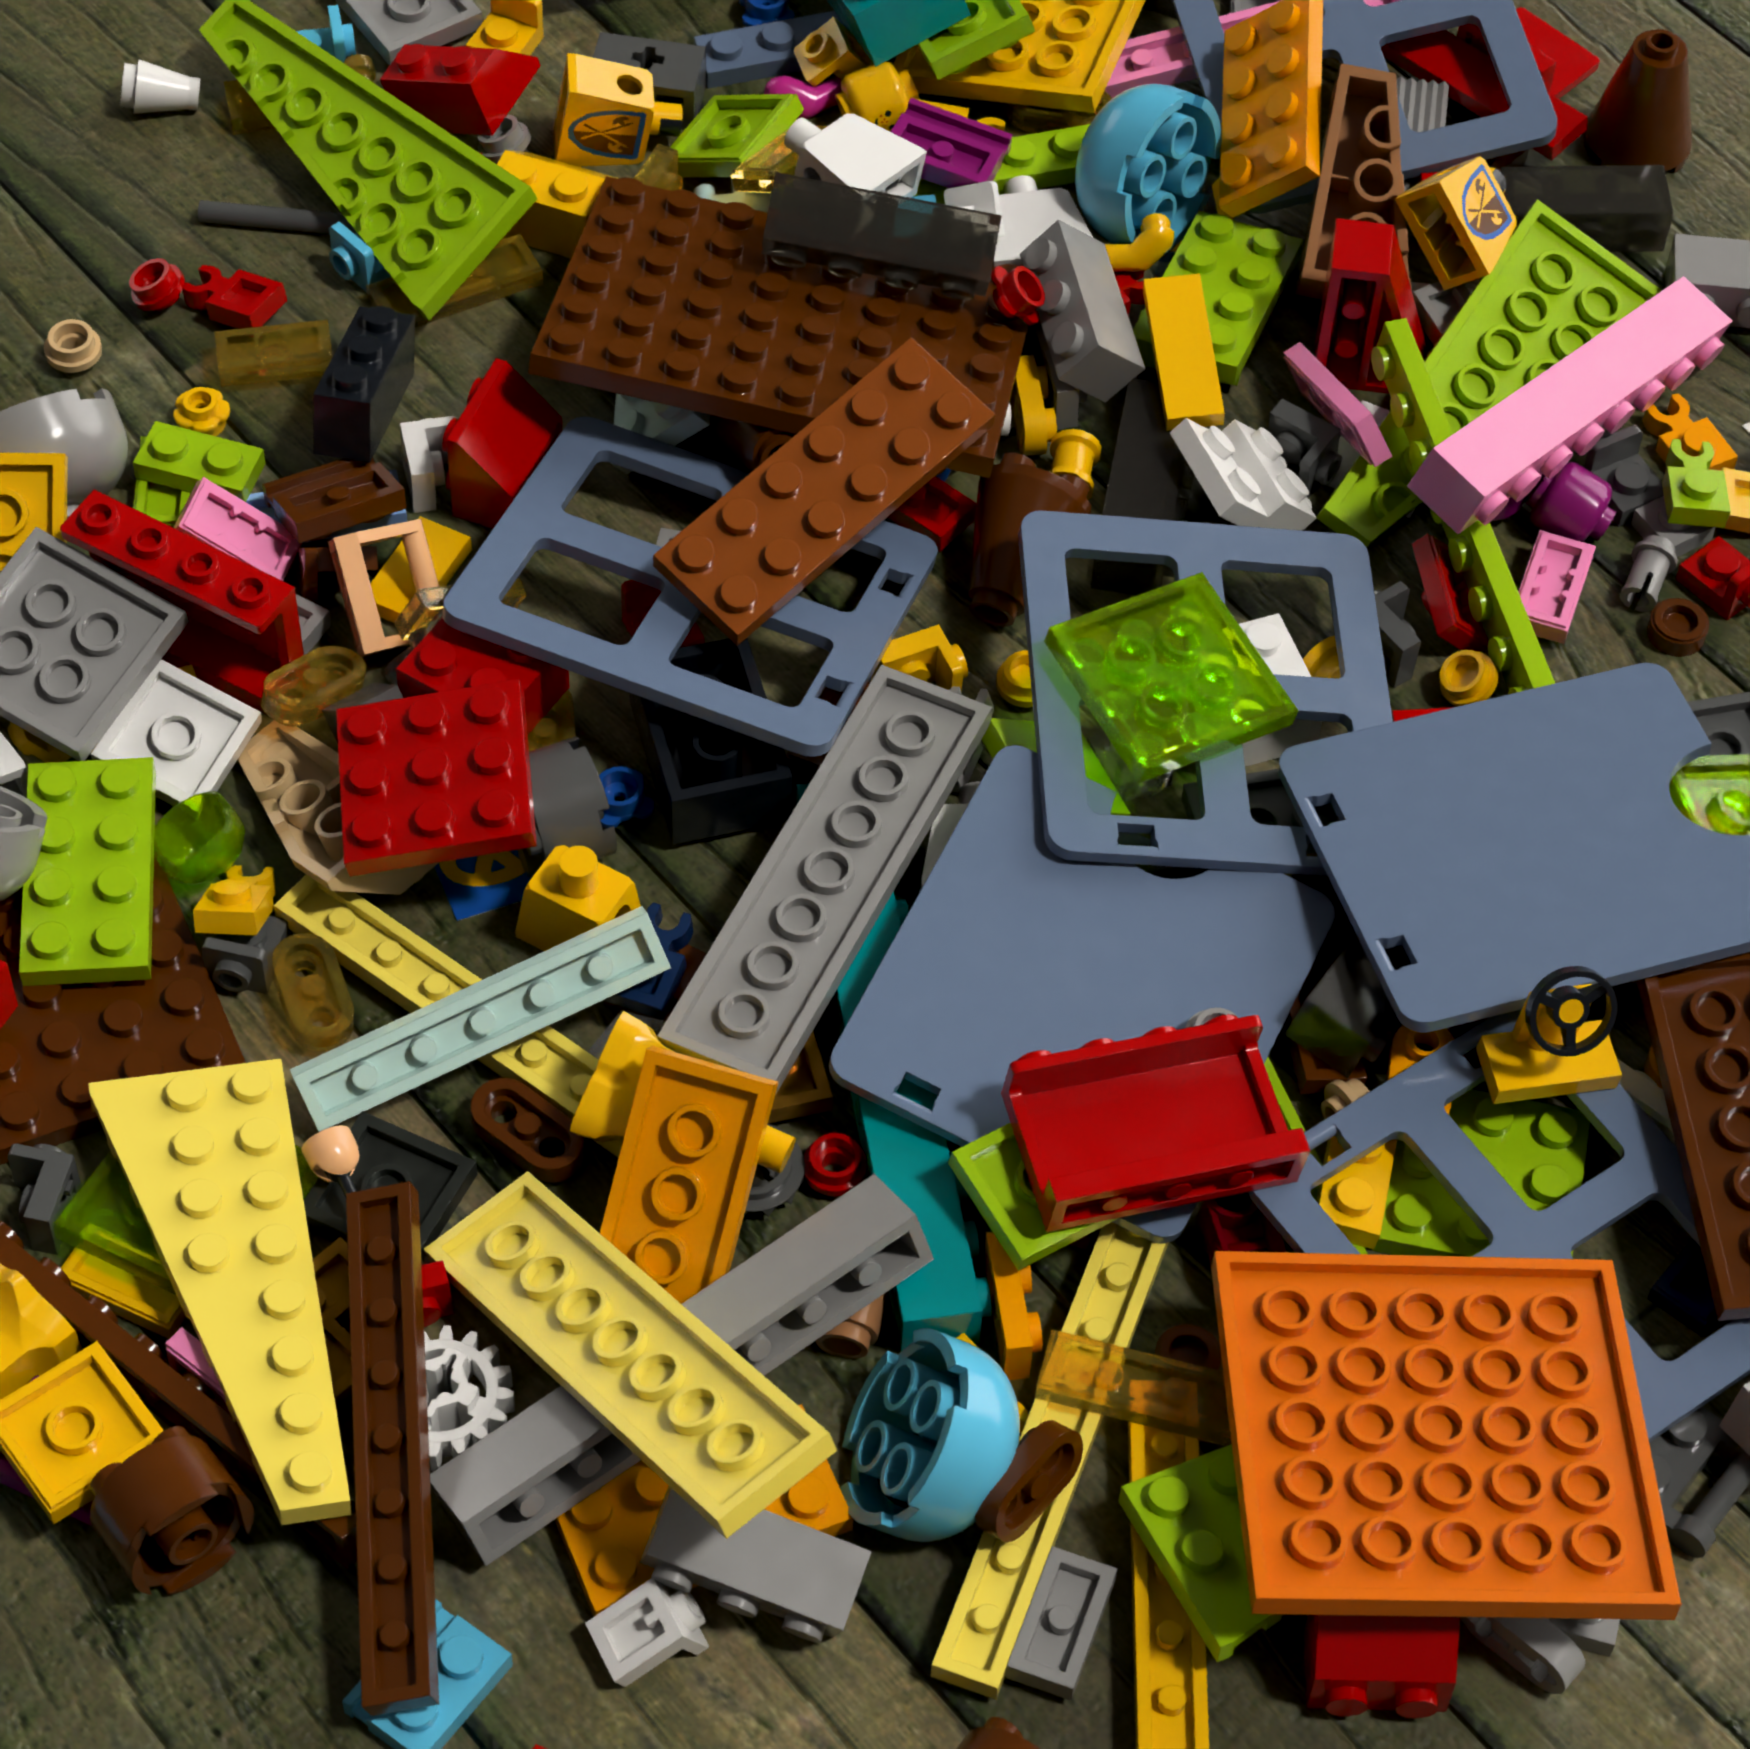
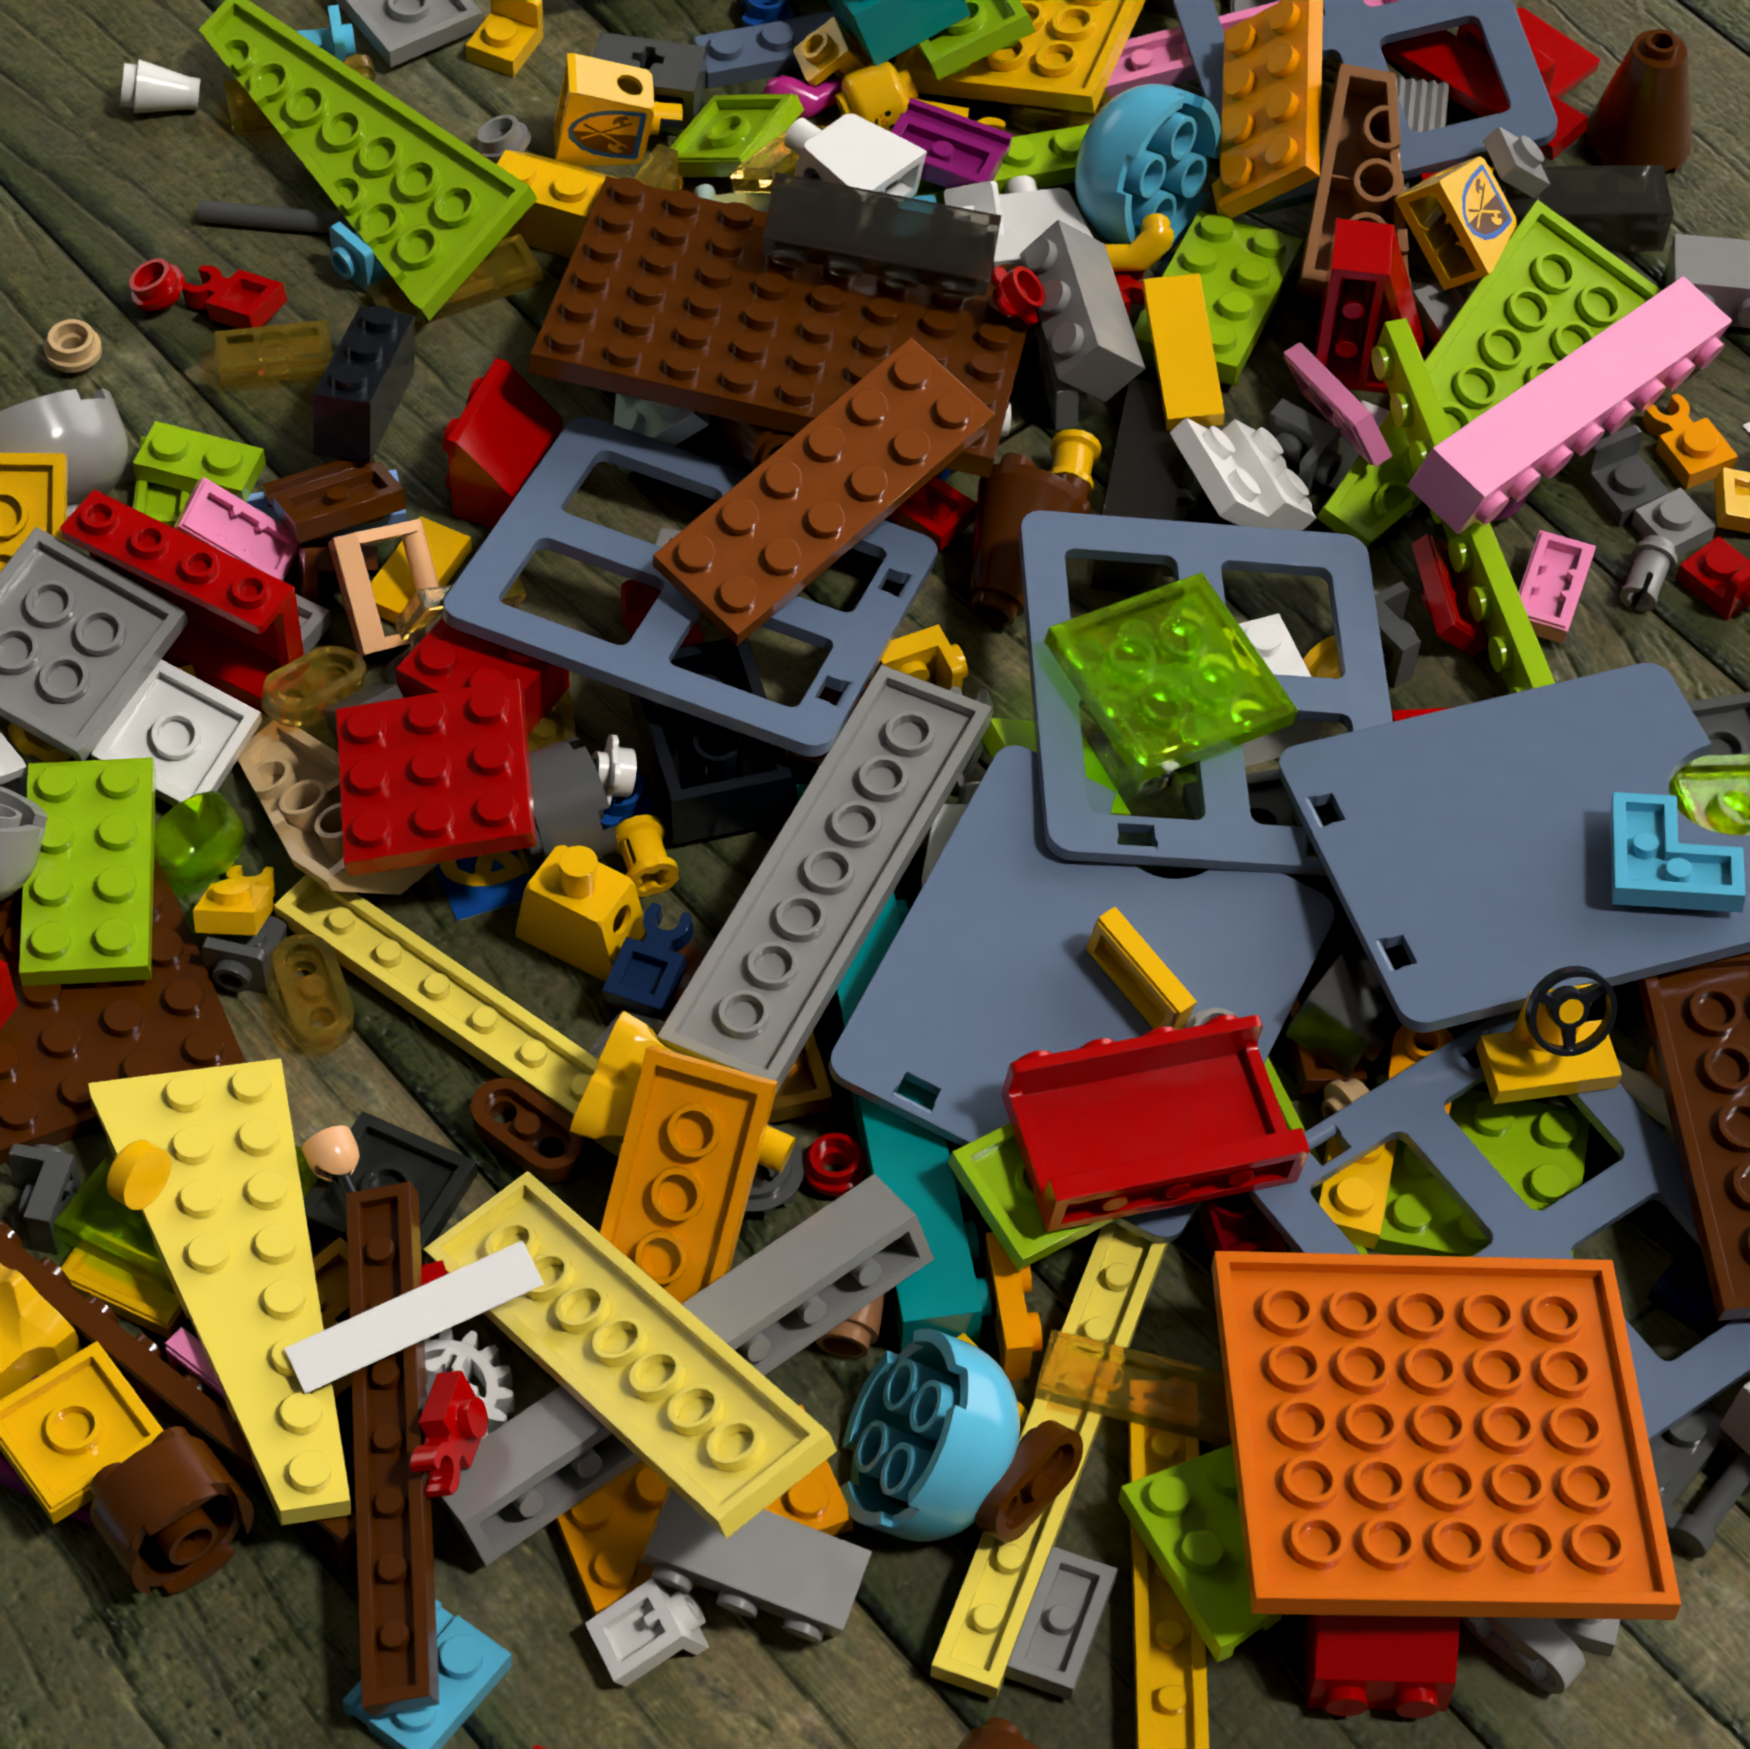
yellow plate [173,387,230,436] -> none
light aqua plate [290,906,671,1132] -> none
red slope [380,44,541,136] -> none
white bracket [400,416,457,513] -> none
yellow plate [996,650,1033,708] -> none
yellow plate [1010,355,1057,456] -> none
reddish brown tile [1153,1324,1222,1393] -> none
yellow plate [1439,650,1499,707] -> none
magenta head [1525,461,1616,542] -> none
reddish brown tile [1647,598,1709,657] -> none
lime plate [1662,439,1731,528] -> none
none -> yellow tile [107,1139,171,1210]
none -> white sticker [284,1240,545,1394]
none -> red plate [410,1370,489,1498]
none -> white plate [592,734,637,807]
none -> yellow bush [615,814,679,897]
none -> yellow tile [1086,906,1197,1030]
none -> light grey plate [1483,126,1551,198]
none -> medium azure plate [1610,792,1746,913]

